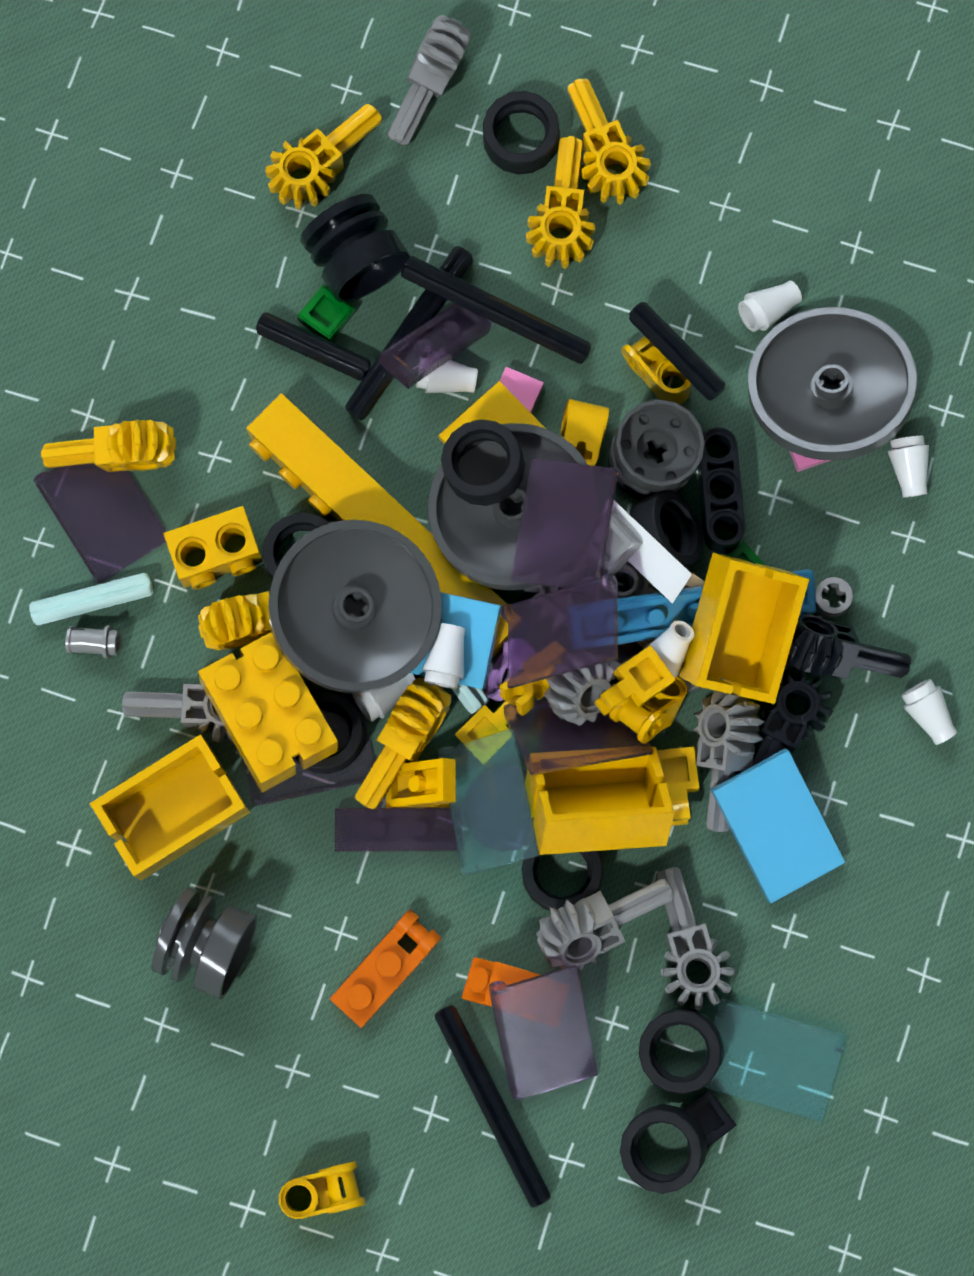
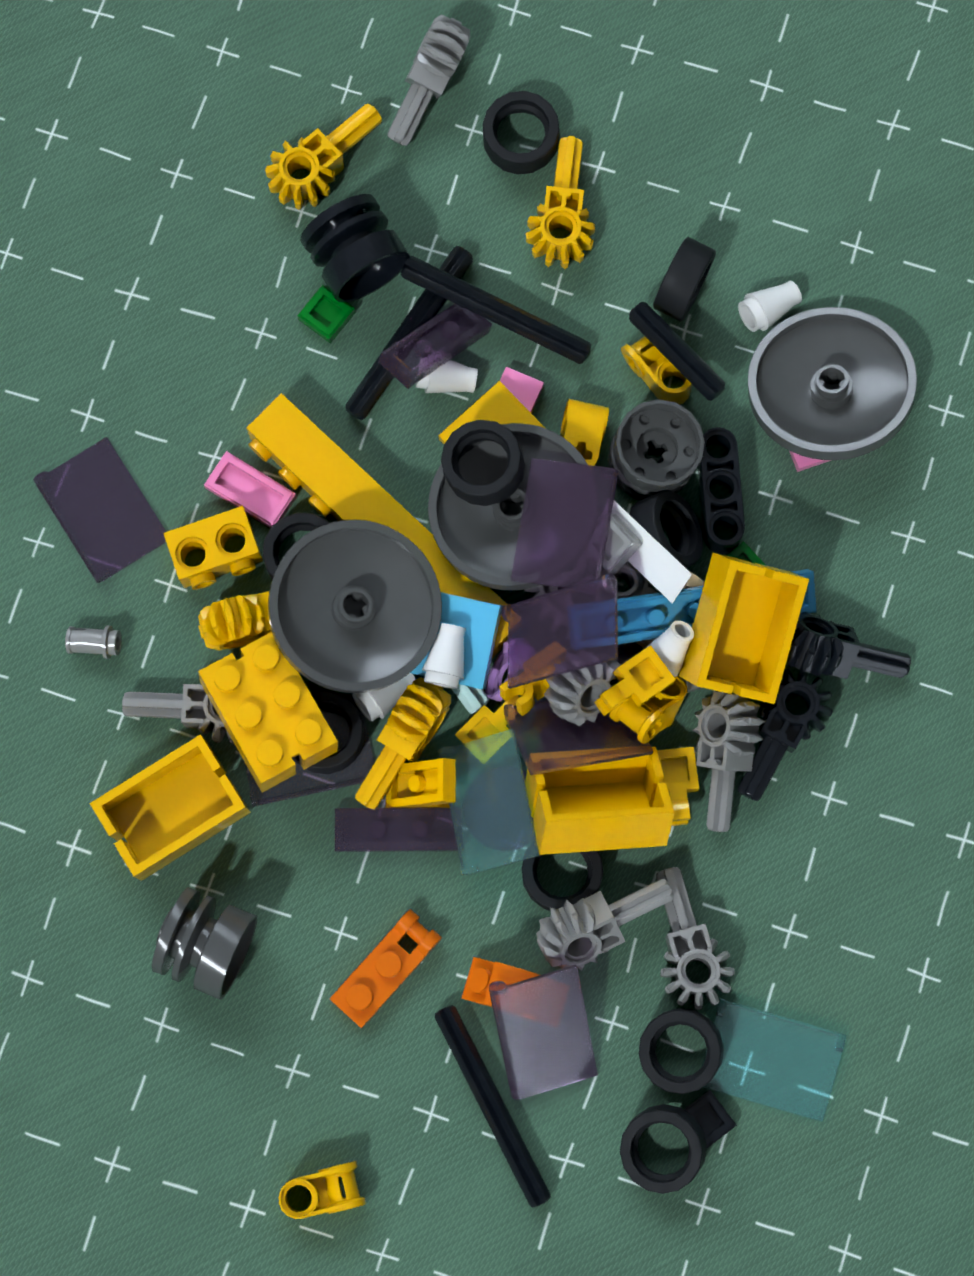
light aqua axle [29,573,153,625] -> none
yellow gear [41,419,177,472] -> none
black axle [256,312,371,381] -> none
yellow gear [567,78,651,205] -> none
medium azure tile [710,749,845,903] -> none
light grey bush [815,577,853,618] -> none
white cone [888,435,929,498] -> none
white cone [901,679,958,745] -> none
none -> bright pink tile [204,451,297,528]
none -> black tyre [653,237,716,322]

